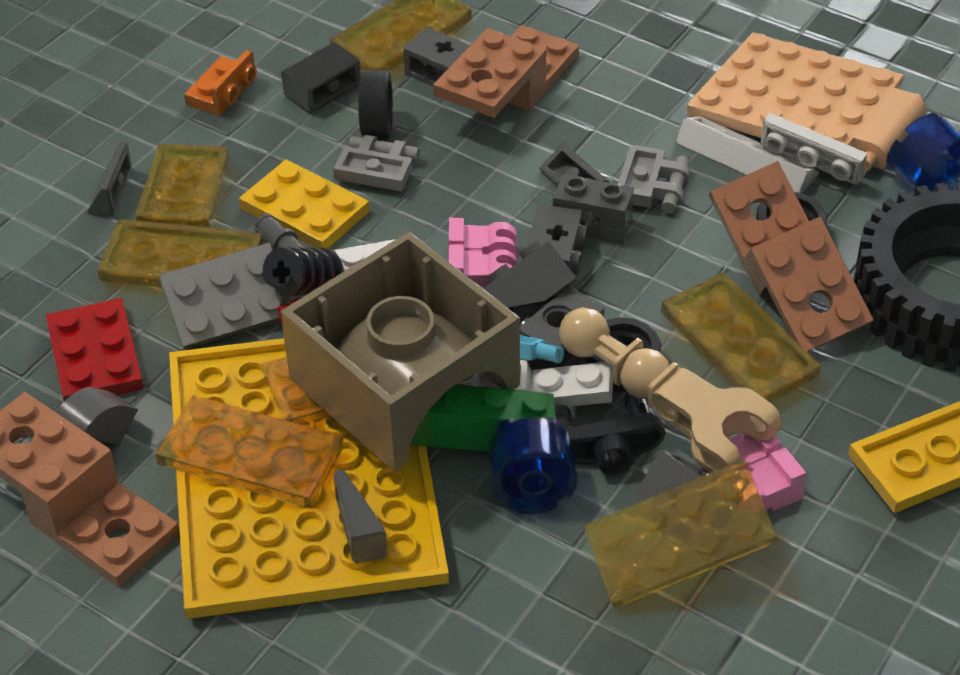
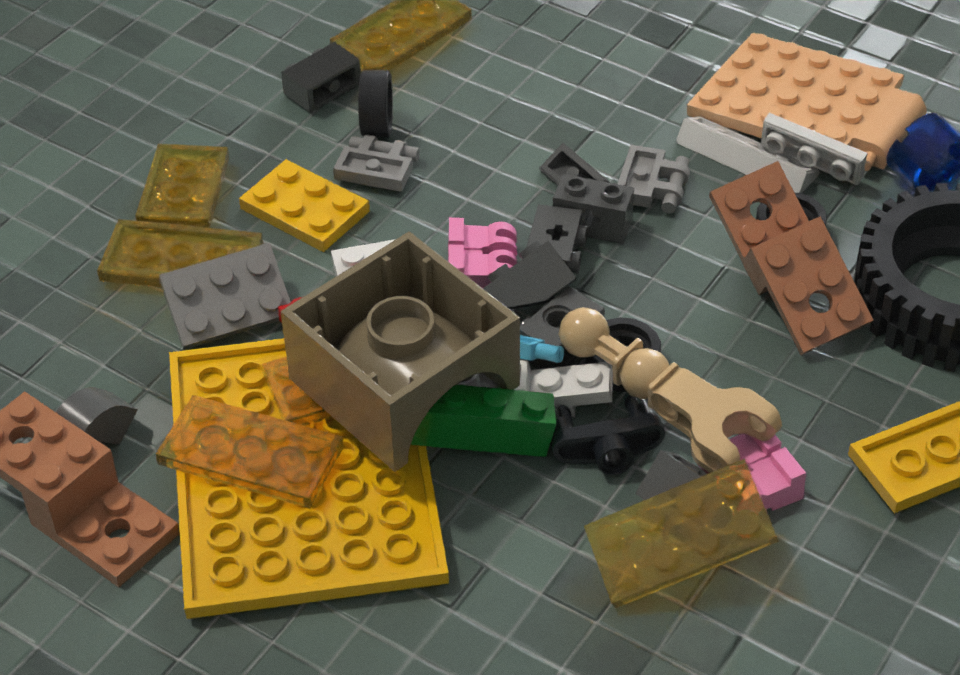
red plate [46,298,144,401] -> none
dark grey slope [87,142,133,216] -> none
orange bracket [184,50,257,116] -> none
dark grey pin [254,214,305,250] -> none
black piece [262,247,344,297] -> none
dark grey slope [333,469,387,564] -> none
dark grey brick [403,27,470,87] -> none
nougat bracket [433,25,579,118] -> none
clear blue brick [488,417,577,514] -> none
clear yellow plate [661,272,821,402] -> none

